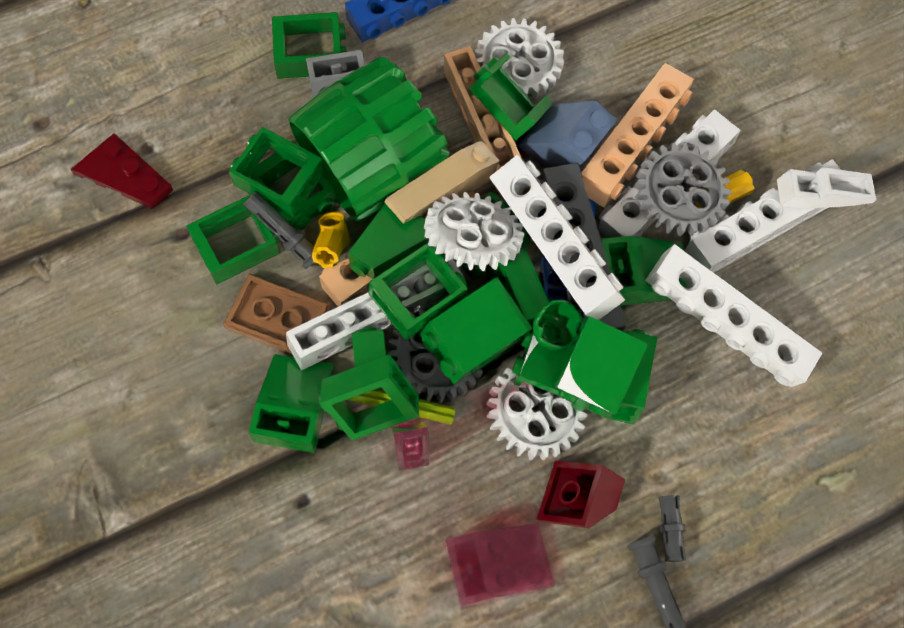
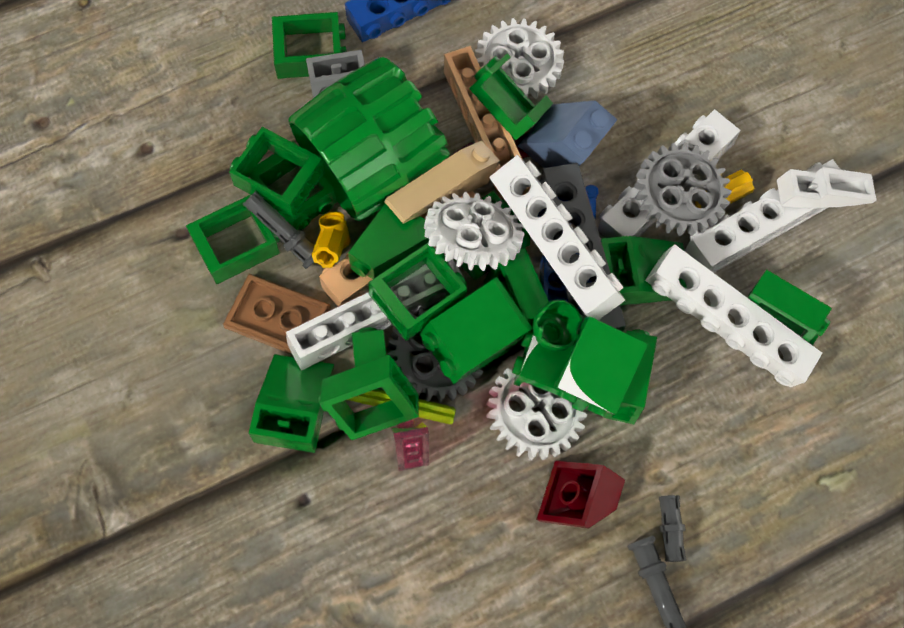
dark red wing [70,133,173,209] -> none
clear pink slope [445,523,555,610] -> none
light nougat brick [581,63,694,208] -> none
none -> green window [747,269,832,345]

